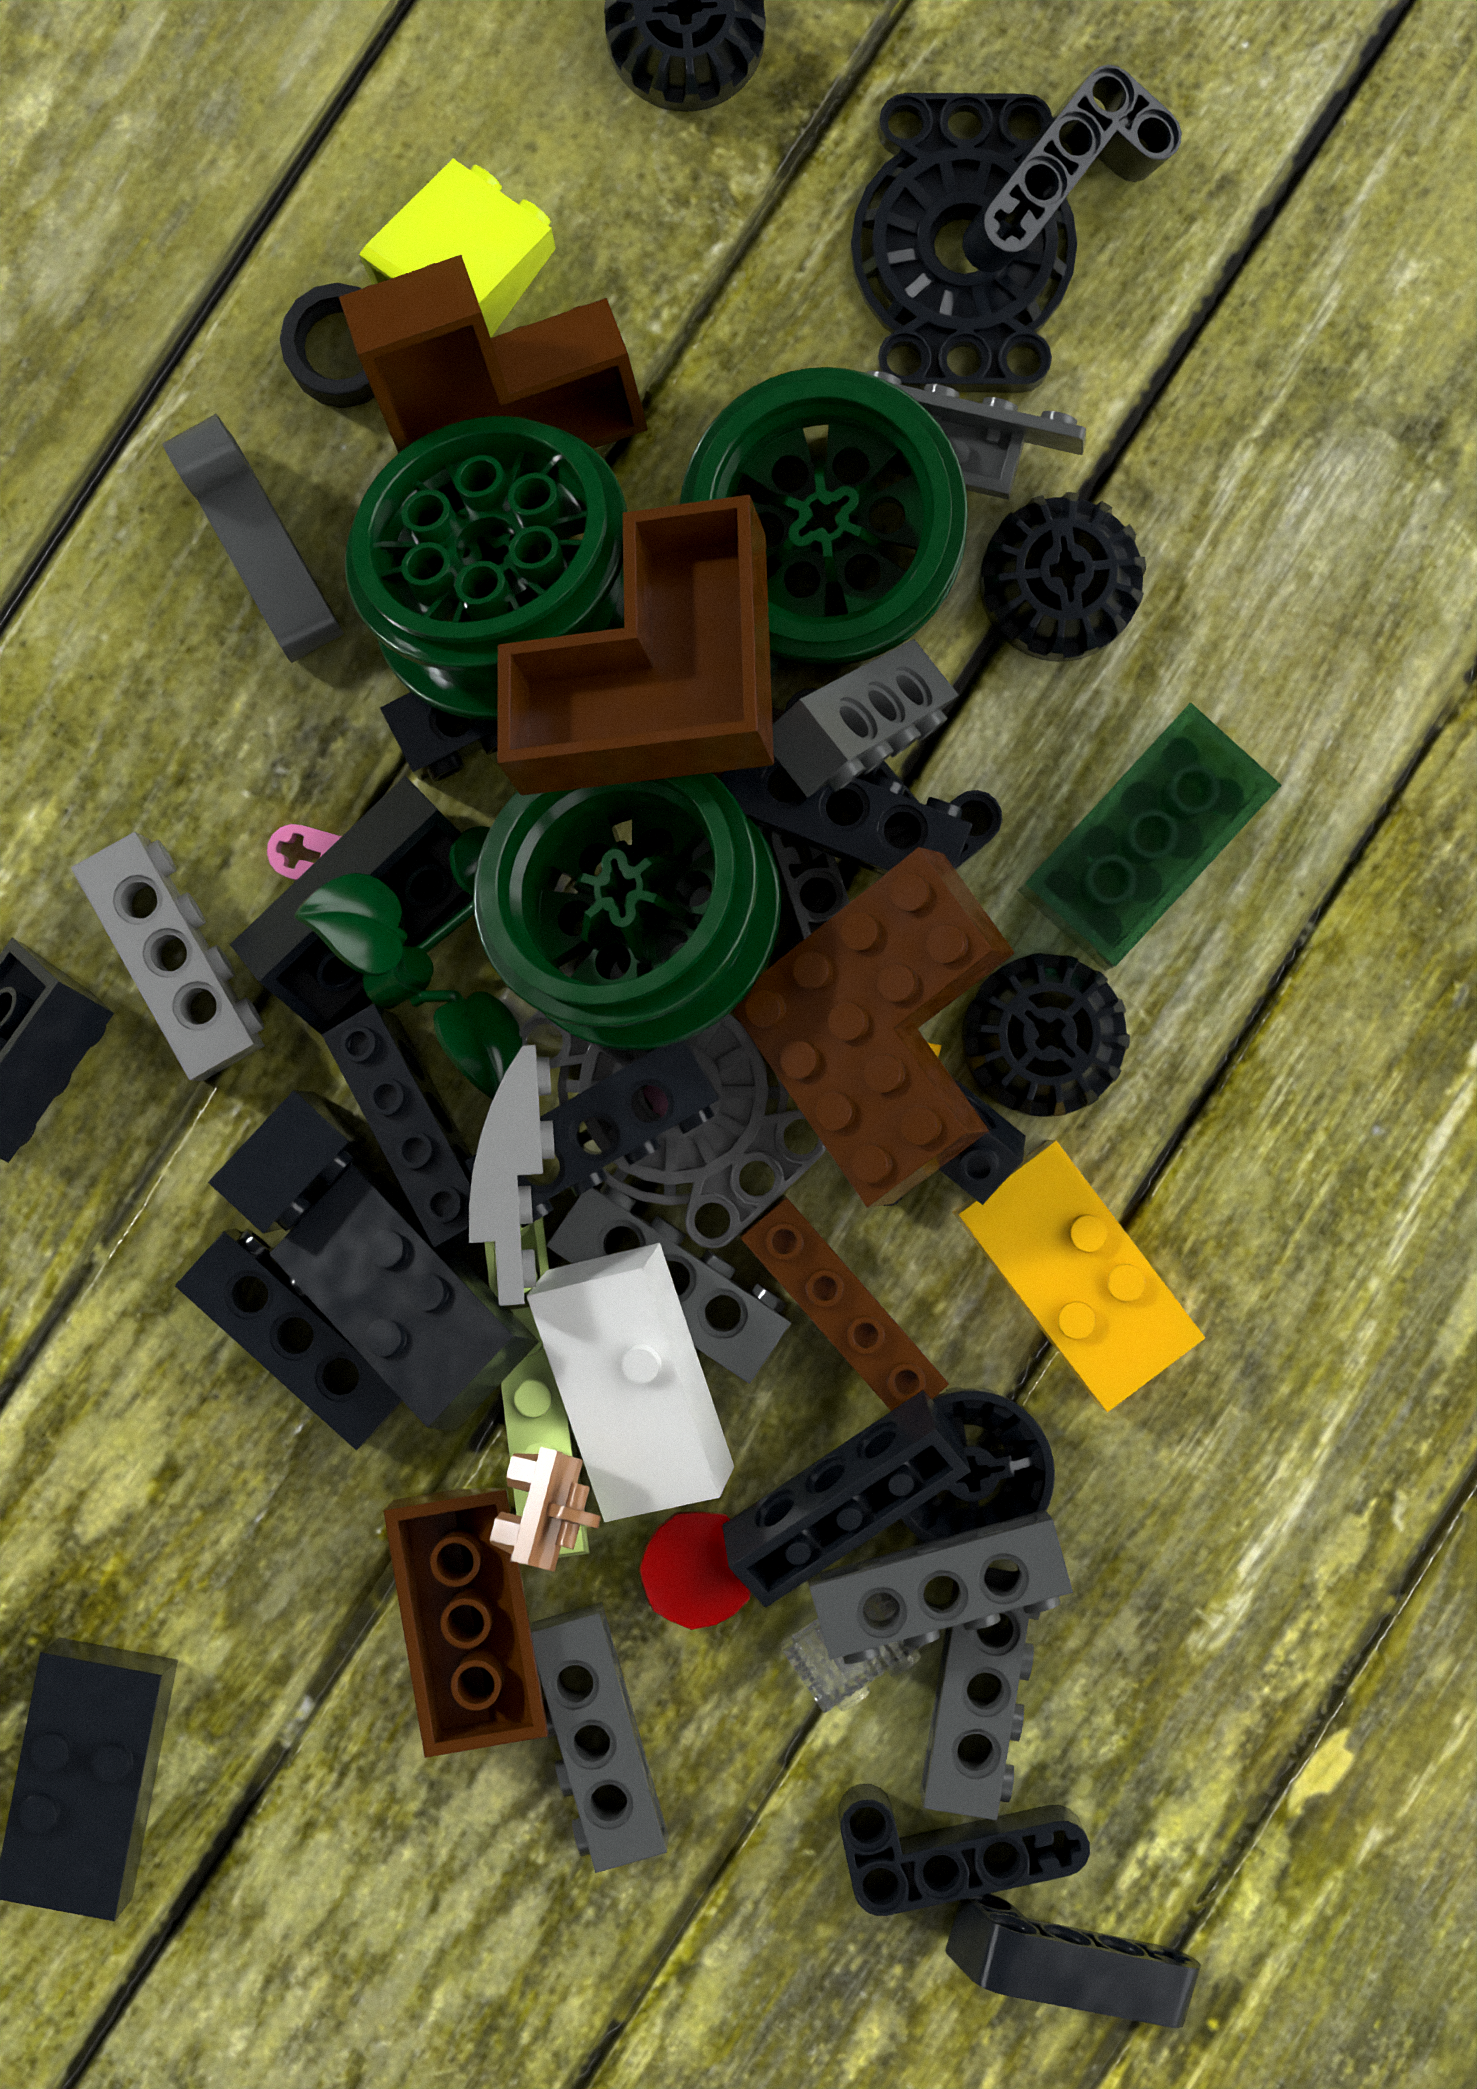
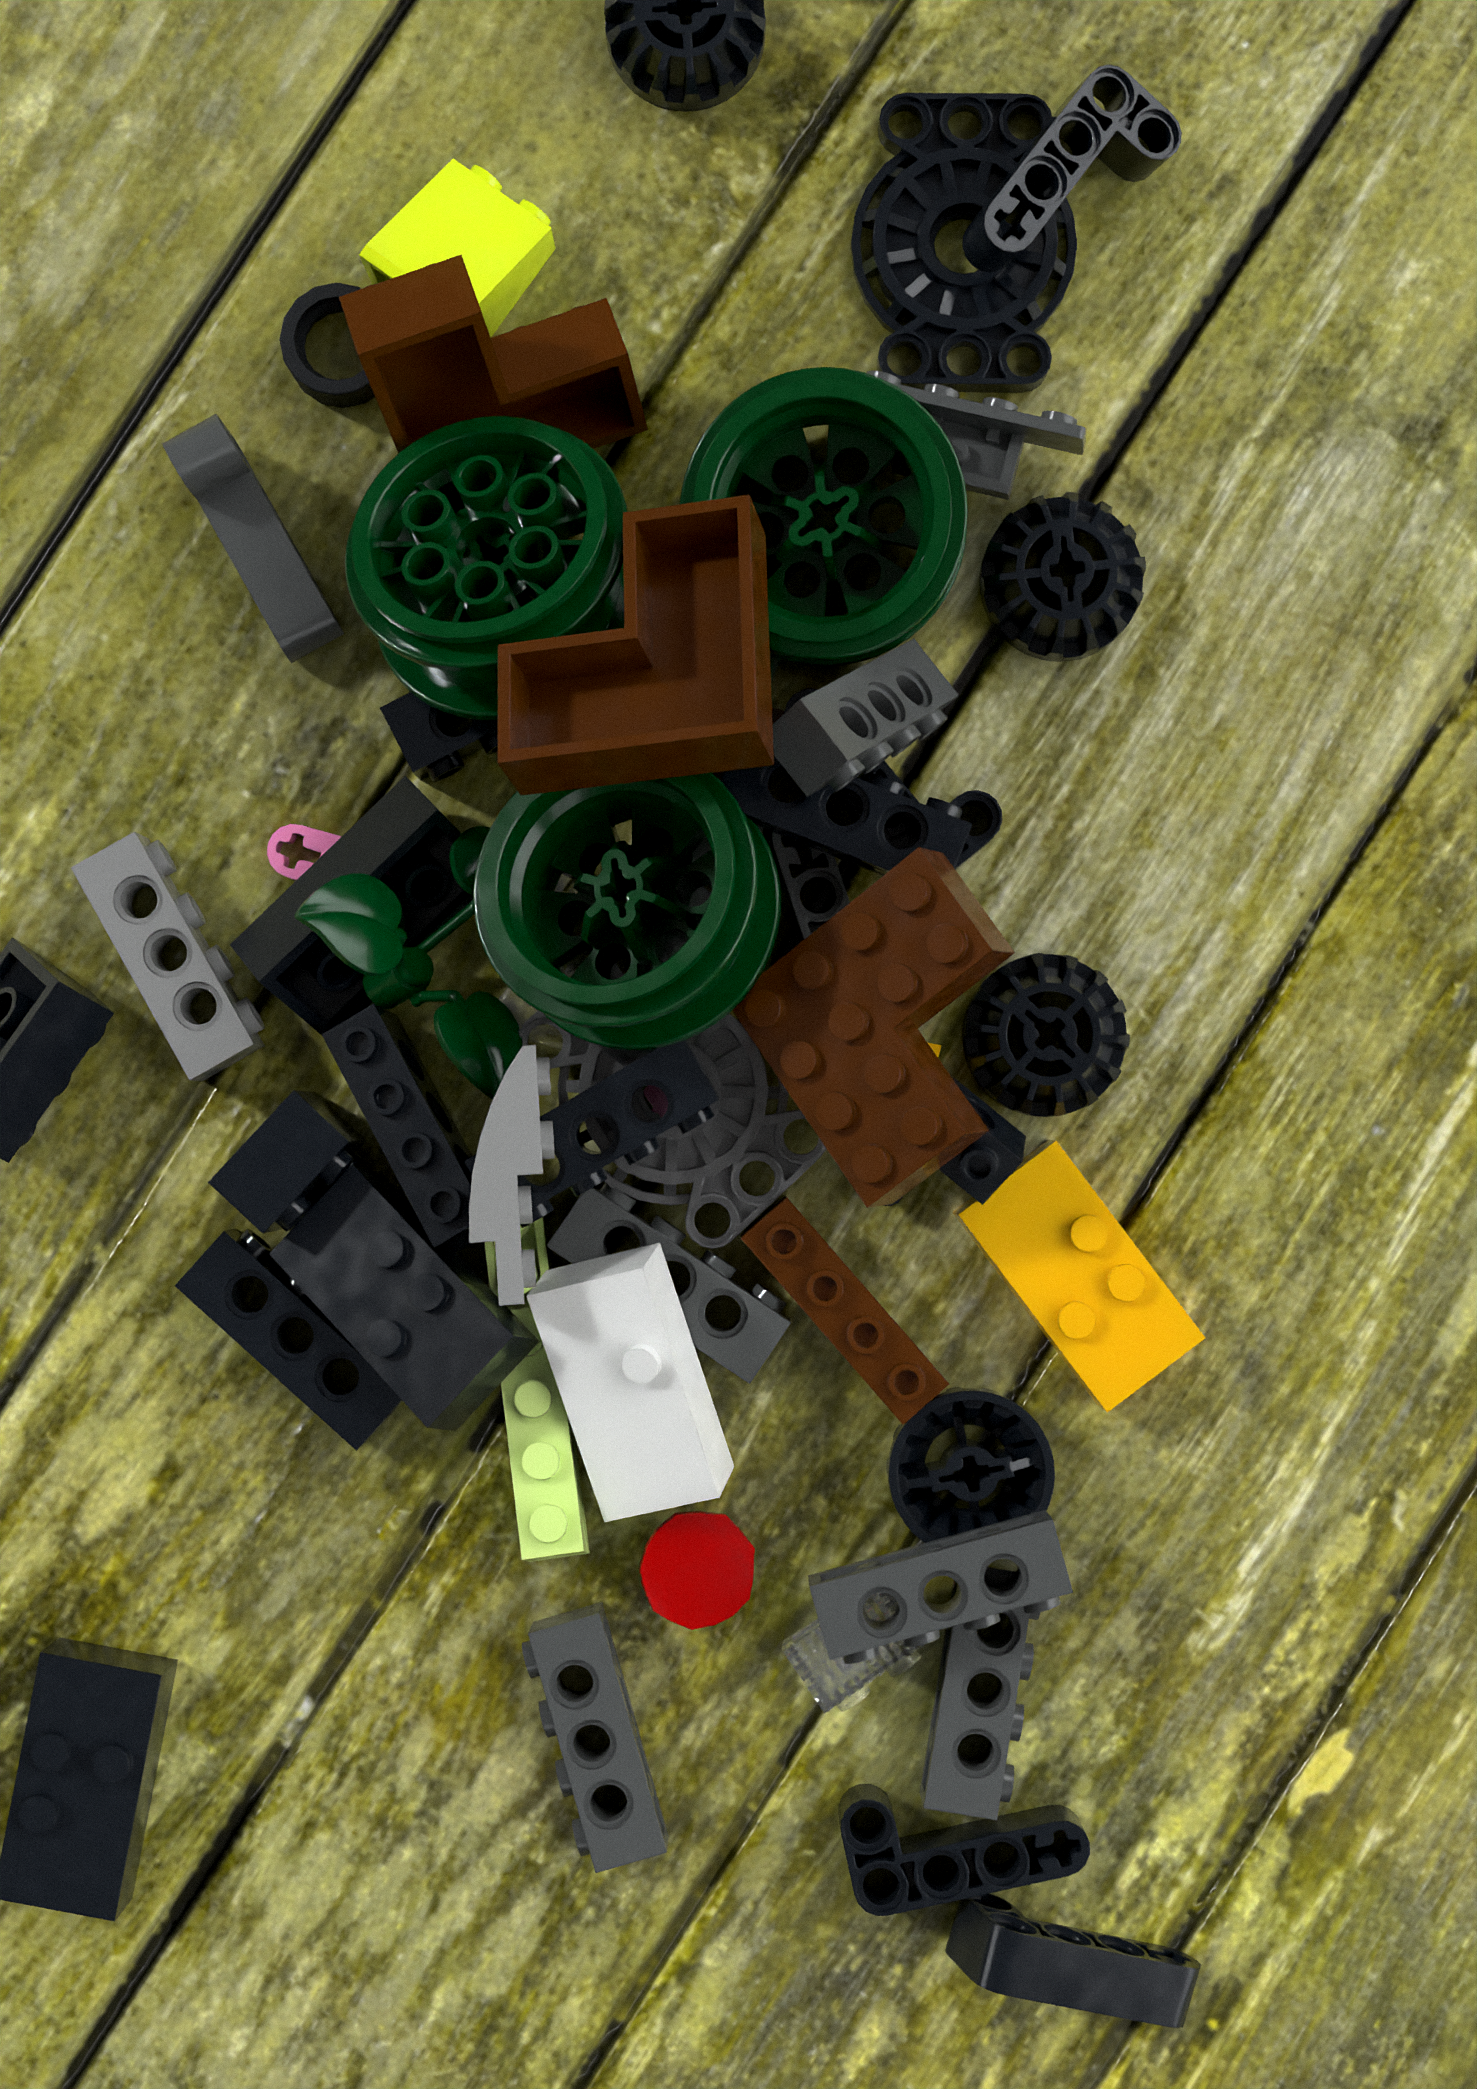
reddish brown slope [383,1488,549,1758] -> none
medium nougat hips [490,1447,601,1572] -> none
black brick [722,1390,971,1608] -> none
clear green brick [1017,702,1282,971] -> none

